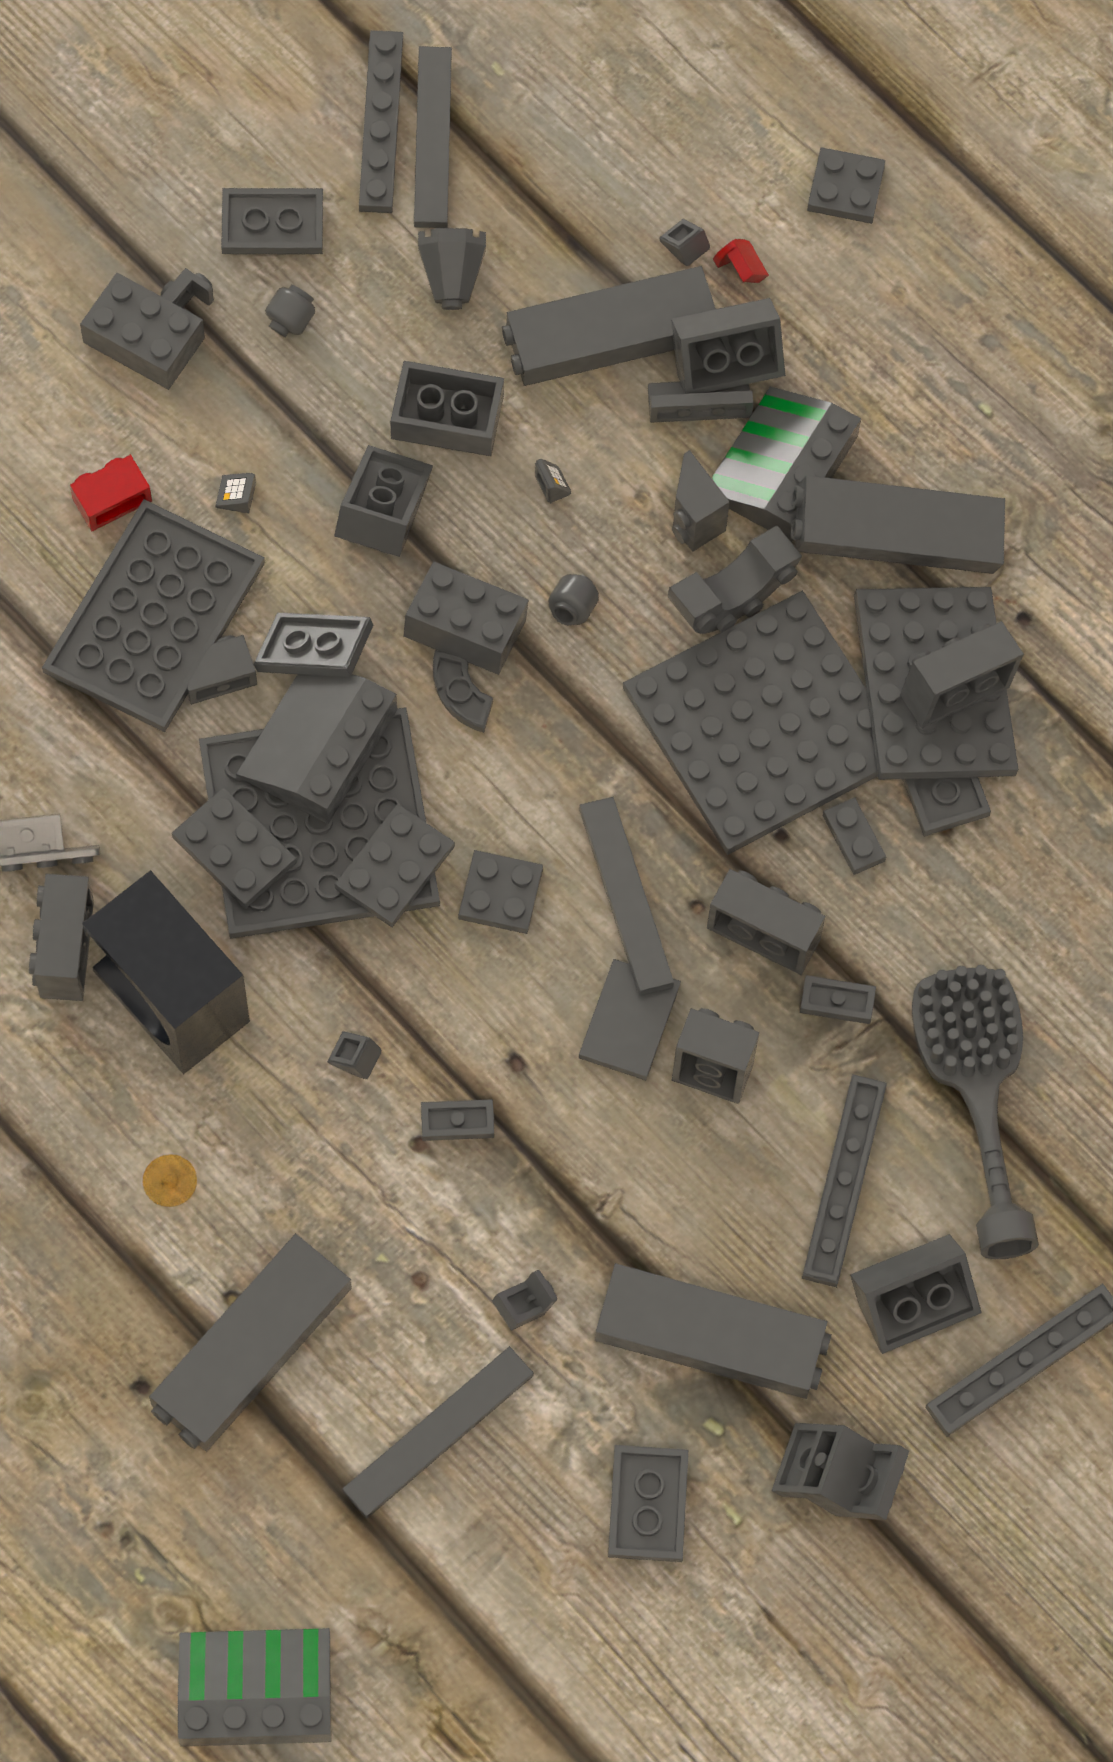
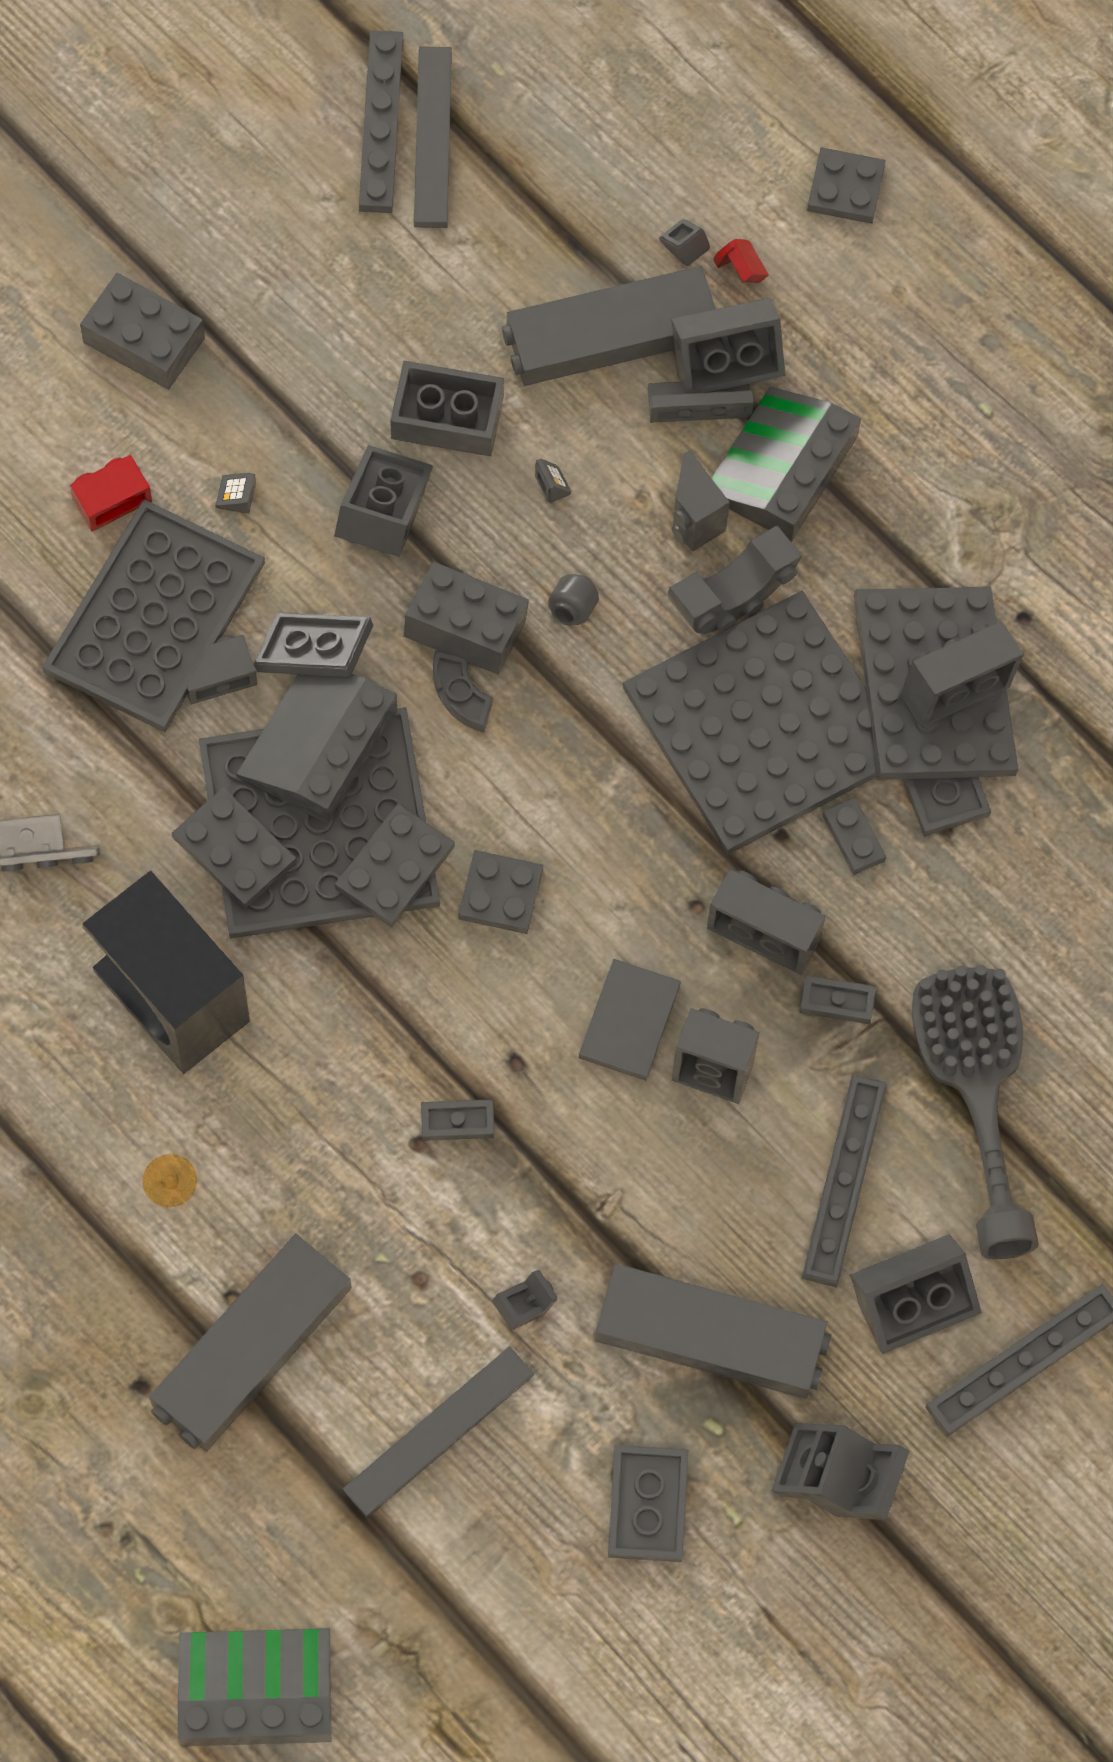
dark grey brick [29,874,94,1001] -> none
dark grey bracket [160,268,214,308] -> none
dark grey plate [221,188,323,254] -> none
dark grey head [265,284,315,337] -> none
dark grey slope [327,1031,382,1079] -> none
dark grey cone [418,228,486,310] -> none
dark grey tile [579,797,674,996] -> none
dark grey brick [791,475,1005,574] -> none

